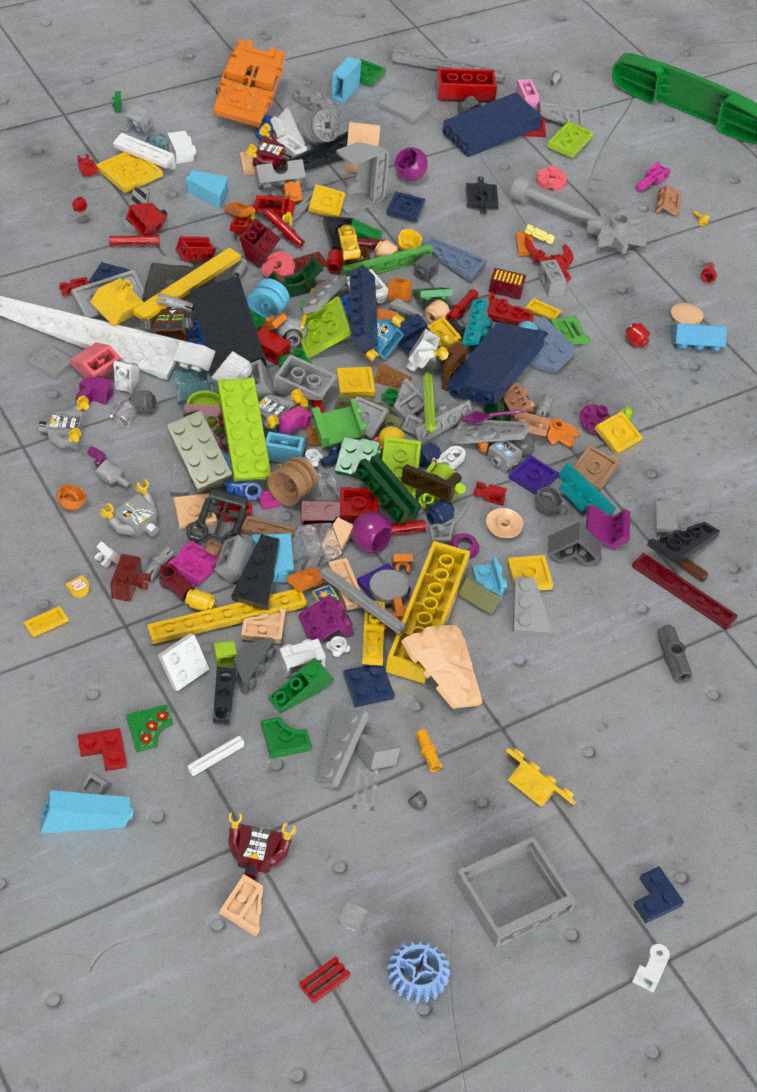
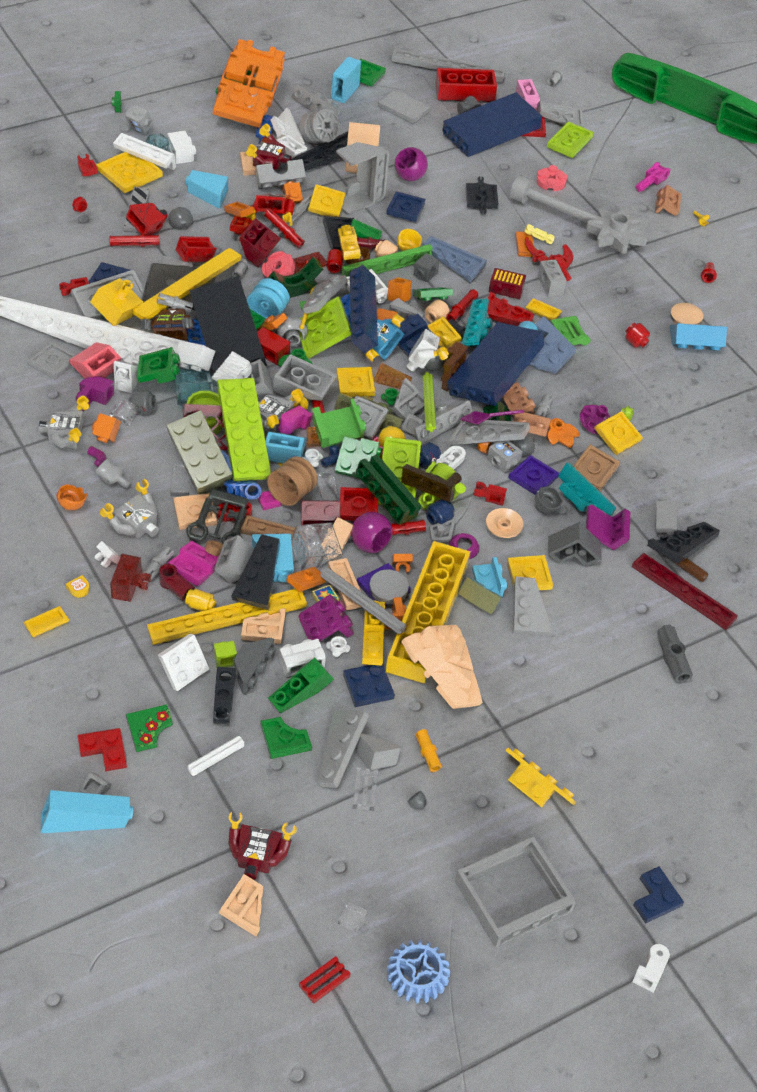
none -> orange brick [92,413,121,443]
none -> green plate [137,347,180,384]
none -> dark grey hair [168,207,193,229]

